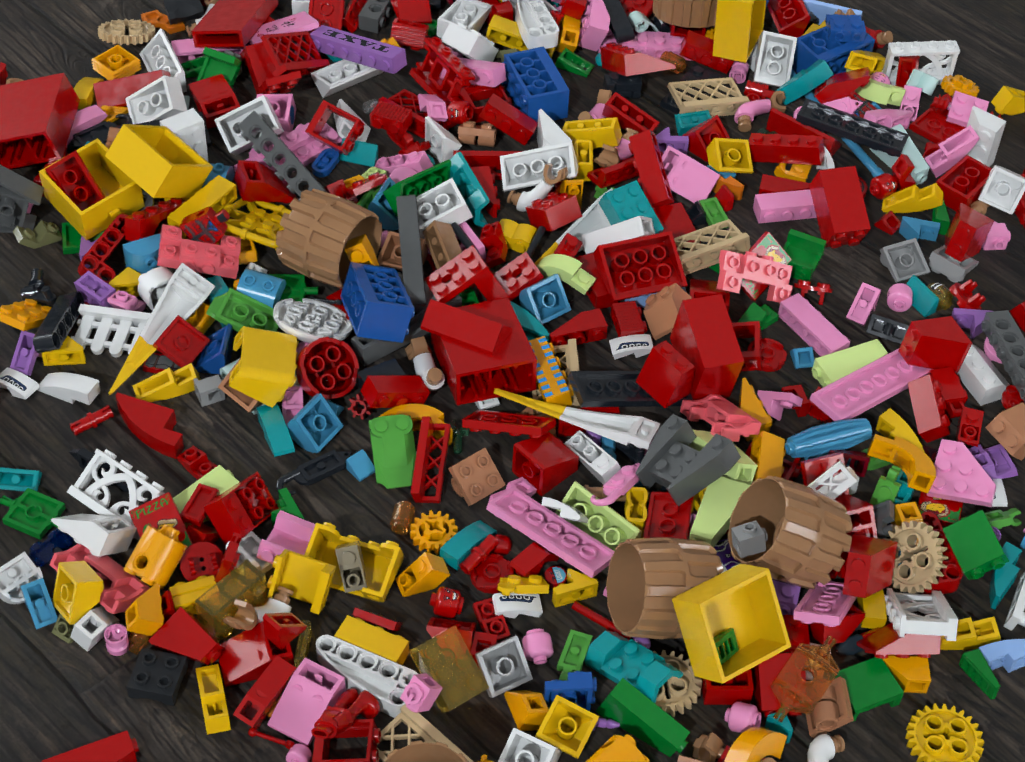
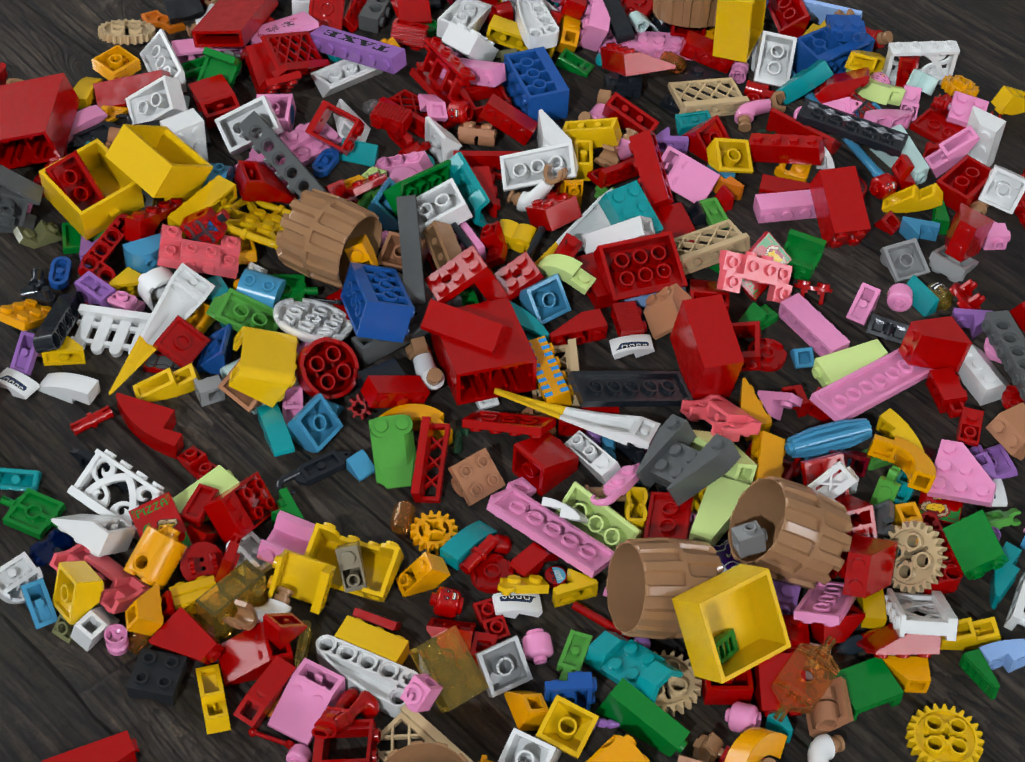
red slope [636,340,695,408] -> none
brick [907,374,950,443] -> none
none -> blue plate [48,256,72,290]

